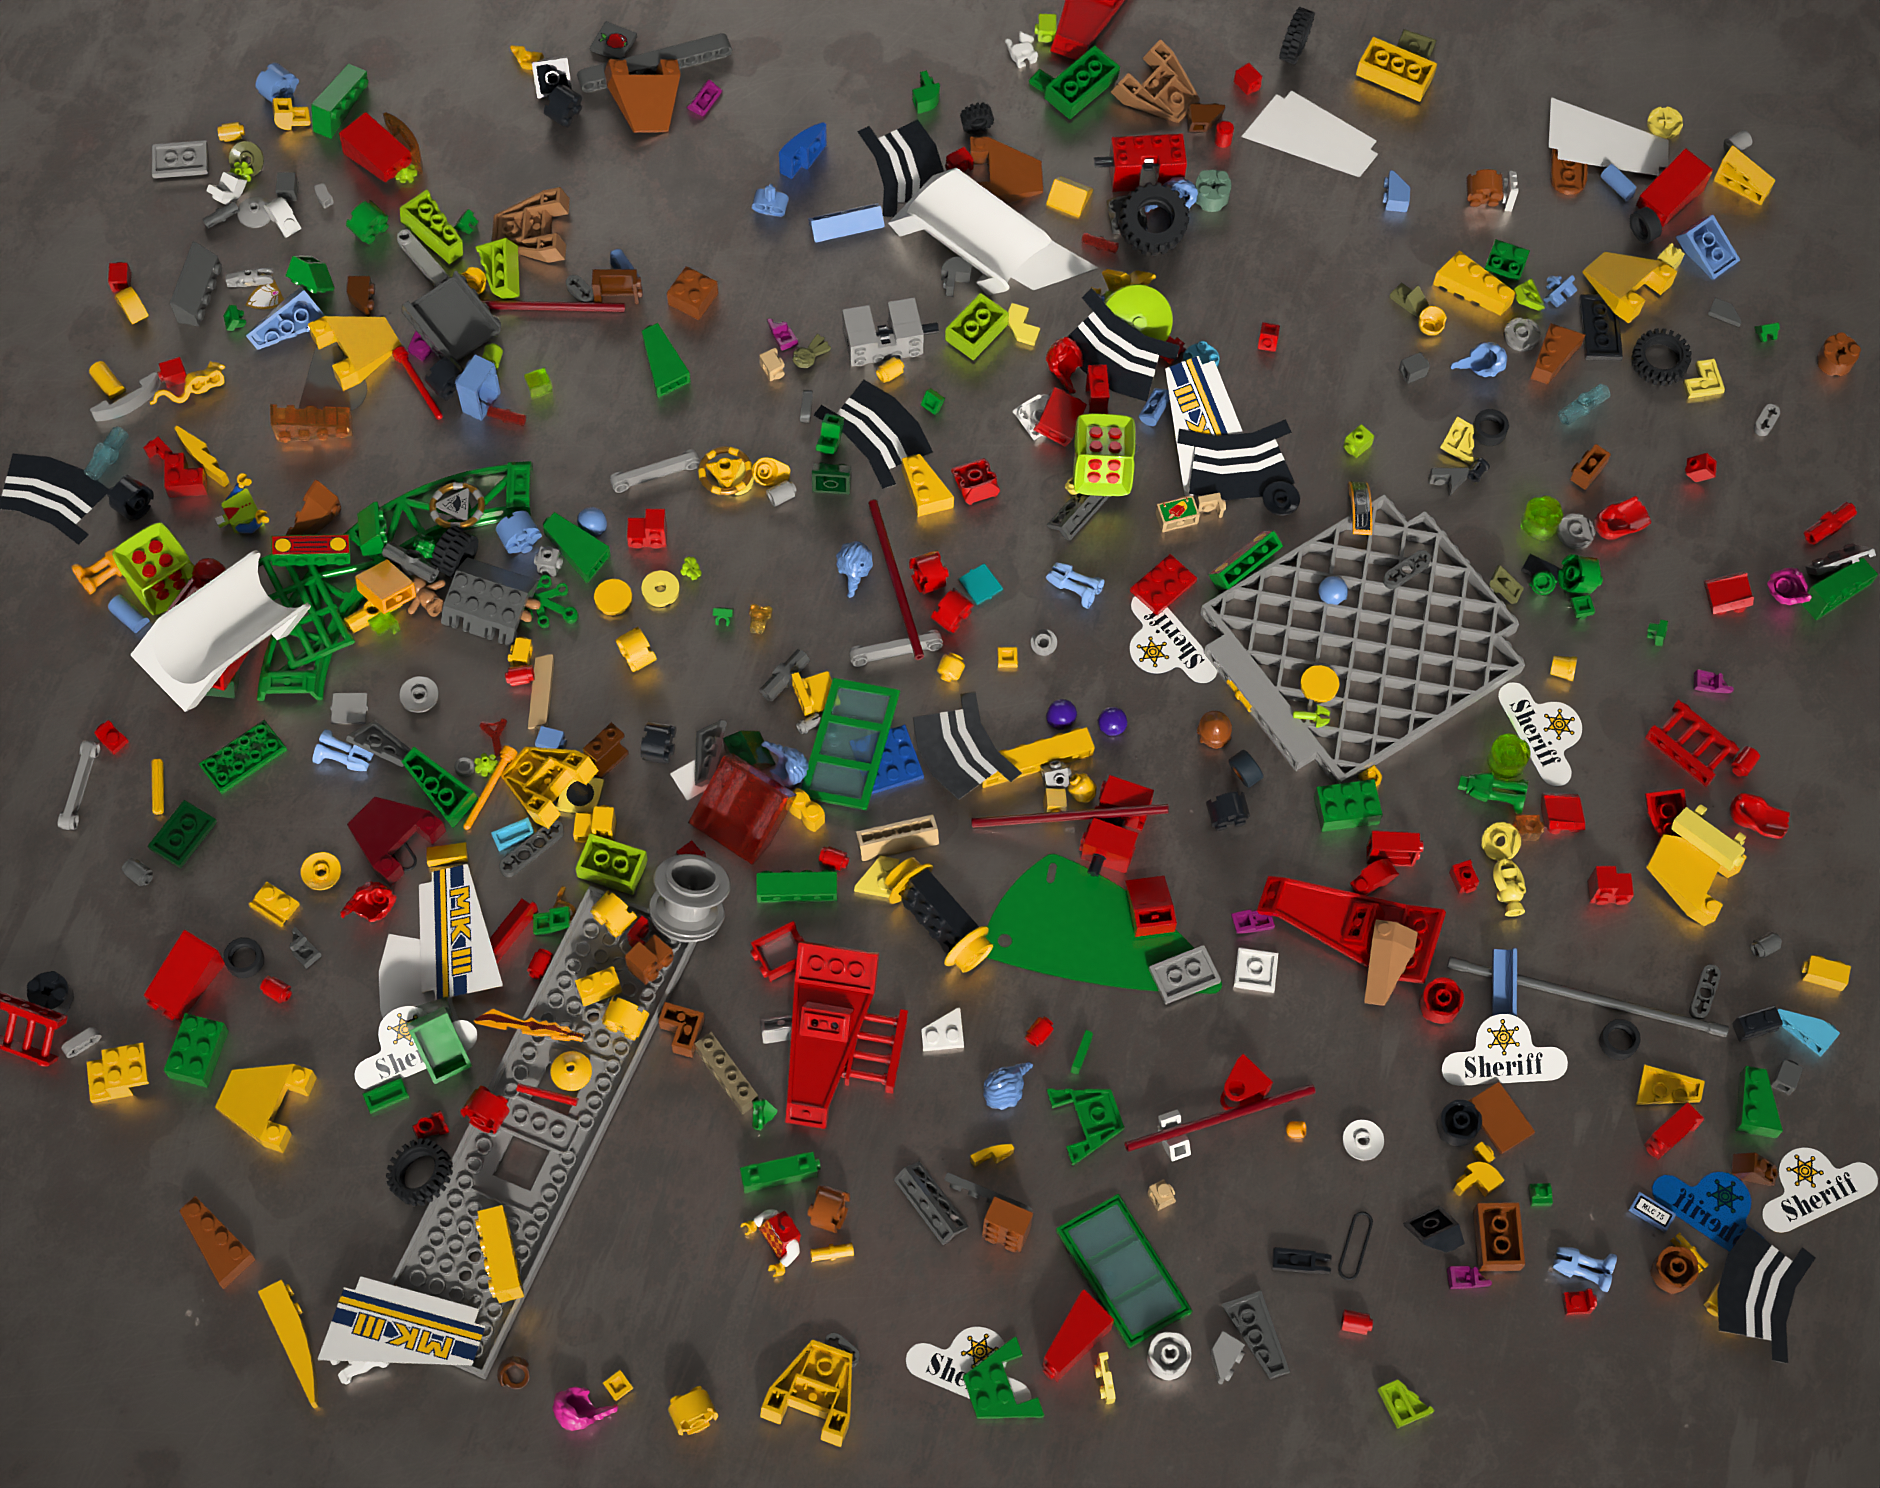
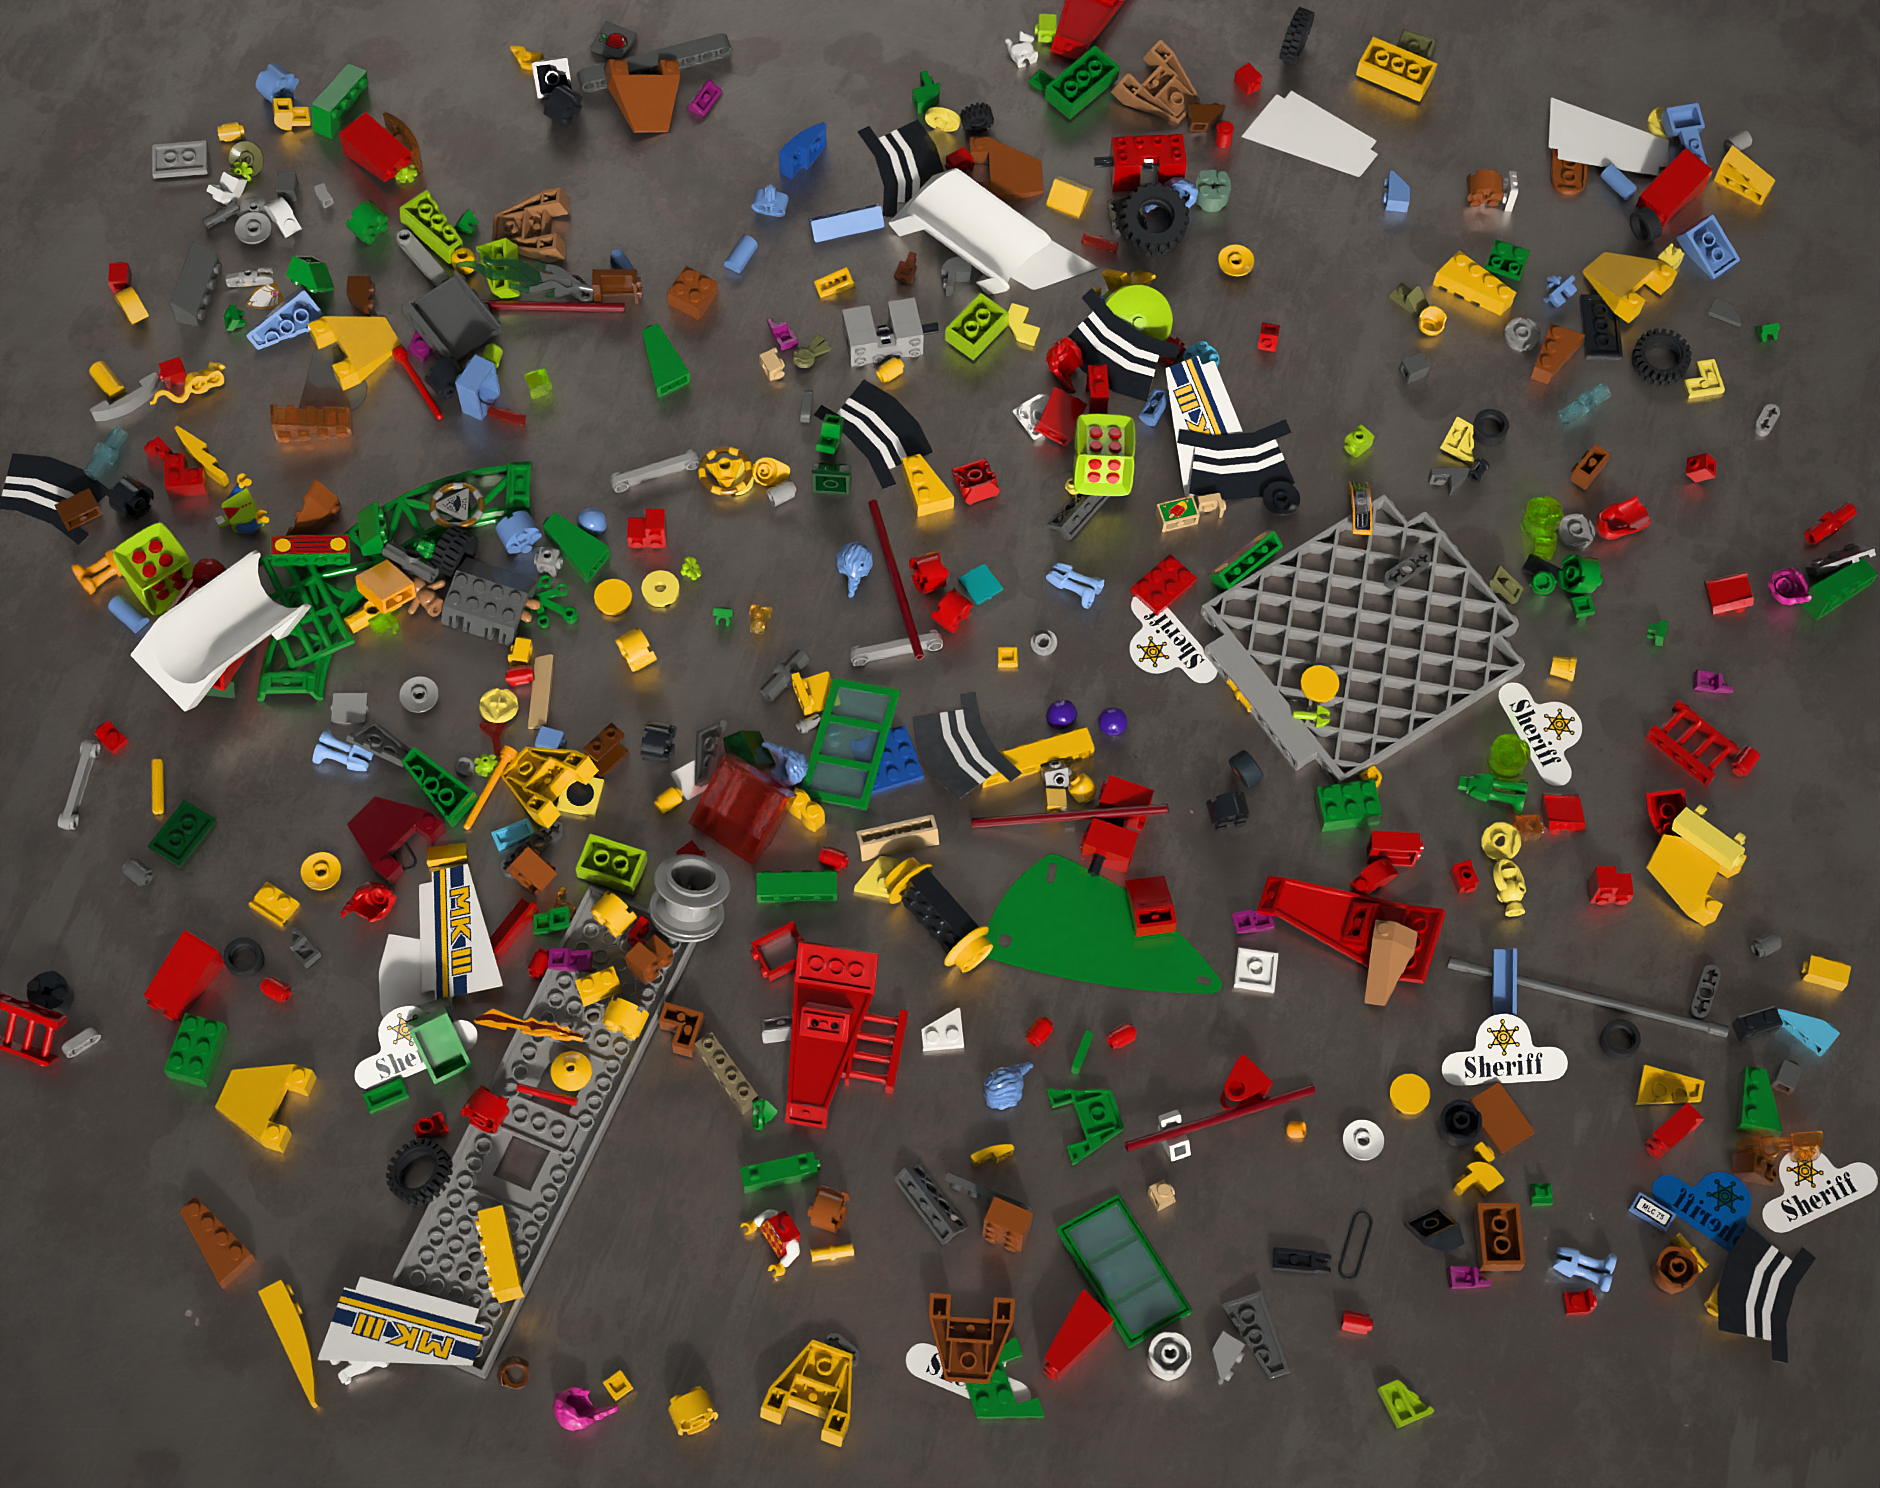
yellow bracket [86,1042,149,1103] -> none
green tile [199,719,287,795] -> none
yellow hair [460,267,487,295] -> none
yellow brick [573,805,617,843] -> none
green tile [920,388,945,415] -> none
yellow head [937,653,965,683] -> none
light yellow wing [1094,1352,1116,1404] -> none
light grey plate [1149,945,1221,1005] -> none
dark orange hair [1197,711,1232,749] -> none
medium blue hair [1318,576,1348,605] -> none
red brick [1419,977,1464,1024] -> none
medium blue hair [1450,342,1507,377] -> none
lime wing [1514,279,1545,311] -> none
red hair [1730,793,1790,839] -> none
dark orange brick [1817,332,1861,376] -> none
none -> reddish brown brick [54,488,103,531]
none -> light grey dish [235,212,272,244]
none -> yellow head [451,248,476,275]
none -> piece [456,256,593,298]
none -> light yellow tile [479,688,519,723]
none -> dark orange brick [506,847,557,897]
none -> magenta slope [548,948,593,972]
none -> yellow brick [653,786,683,814]
none -> medium blue brick [724,235,758,274]
none -> yellow slope [814,267,856,298]
none -> copper plate [894,252,917,284]
none -> light yellow tile [925,107,961,132]
none -> dark orange wedge [929,1293,1015,1384]
none -> red brick [1105,1022,1137,1050]
none -> yellow dish [1218,245,1254,276]
none -> yellow tile [1389,1074,1430,1115]
none -> clear neon green panel [1532,533,1558,560]
none -> medium blue plate [1661,103,1708,165]
none -> clear orange plate [1736,1131,1824,1163]

